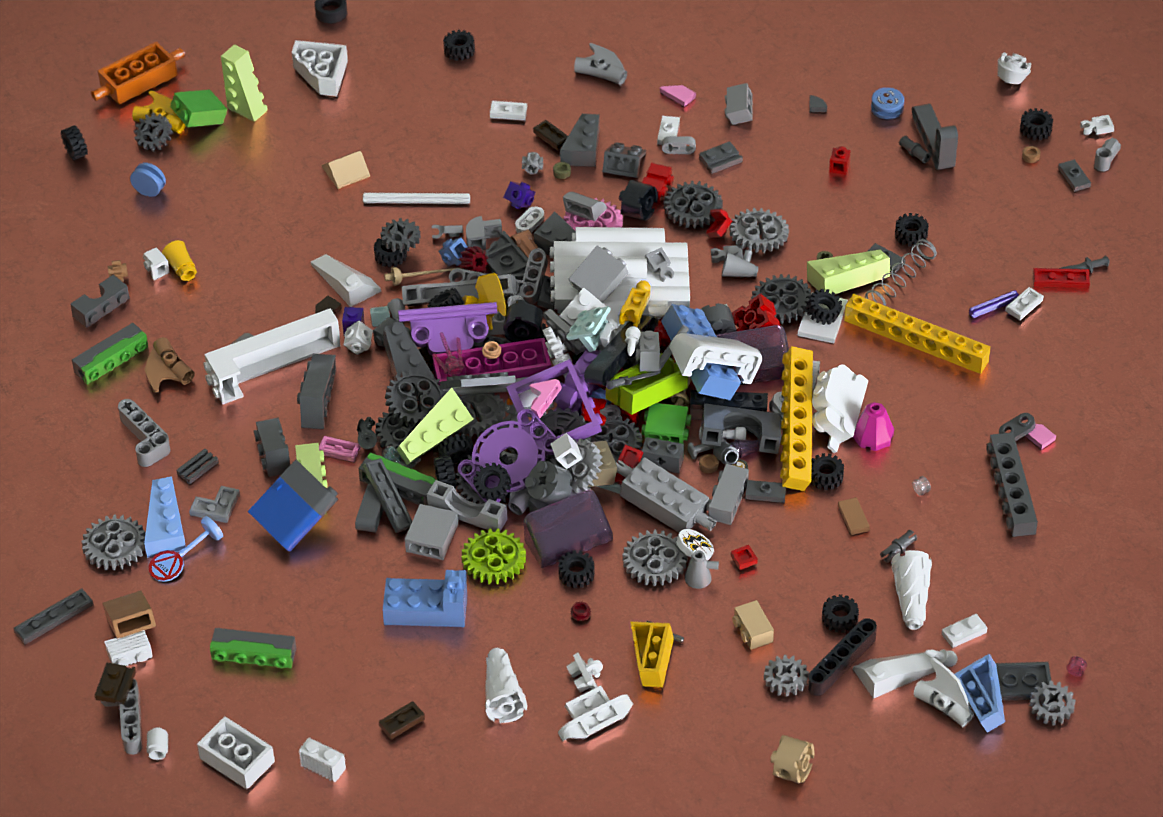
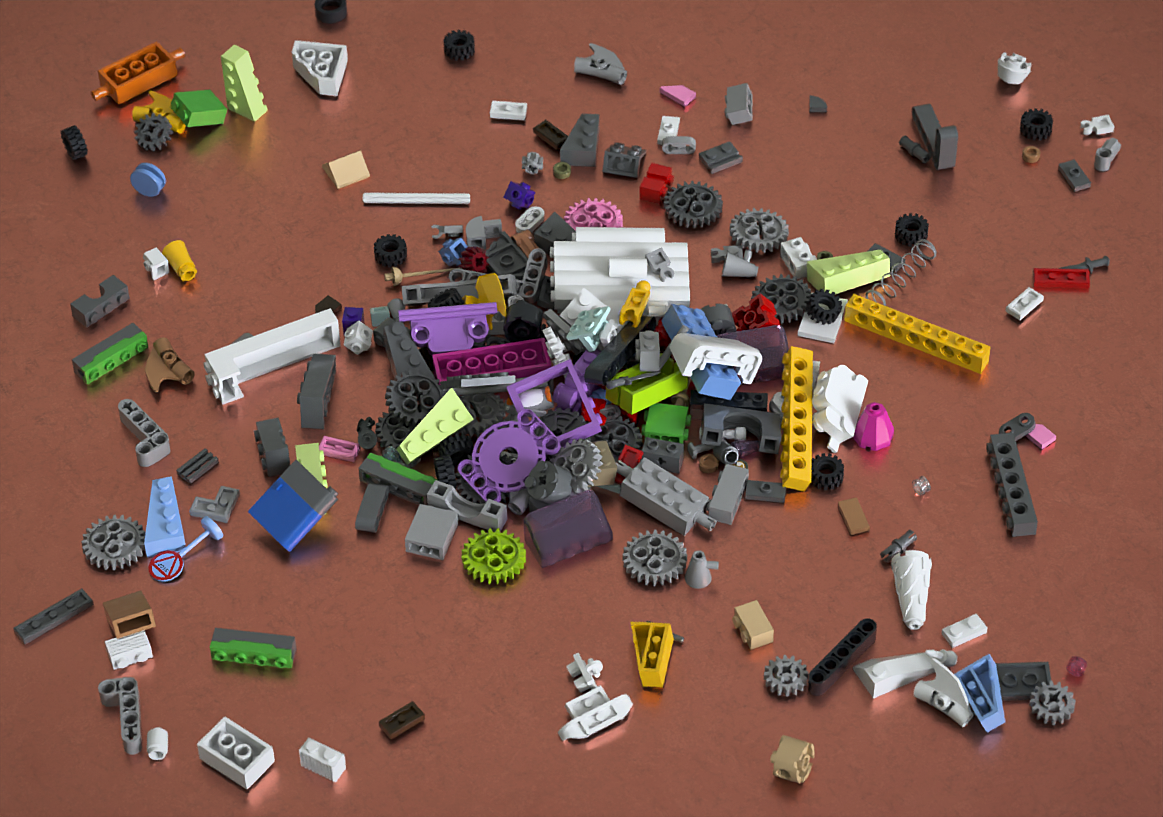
dark brown plate [94,663,136,705] -> none
medium nougat gear [108,260,128,282] -> none
white wedge [311,254,381,307] -> none
dark grey tile [363,458,412,533] -> none
dark grey gear [380,218,421,253] -> none
medium blue hinge [383,570,468,627] -> none
clear pink plant [432,332,465,376] -> none
black tyre [473,463,511,501] -> none
light nougat plate [482,341,501,359] -> none
white cone [485,648,527,723] -> none
bright pink slope [529,379,562,419] -> none
white brick [551,433,583,469] -> none
black tyre [558,550,595,588] -> none
light grey brick [563,192,607,221] -> none
light grey brick [569,245,628,303] -> none
dark red plate [571,602,591,621] -> none
black brick [619,180,658,221] -> none
white bar [625,326,641,356] -> none
white tile [676,529,714,560] -> none
red bracket [706,209,732,238] -> none
red plate [731,545,758,570] -> none
black tyre [822,594,859,633] -> none
red brick [829,146,851,175] -> none
medium blue head [871,87,904,120] -> none
axle [969,290,1019,318] -> none
none -> white brick [780,237,817,280]

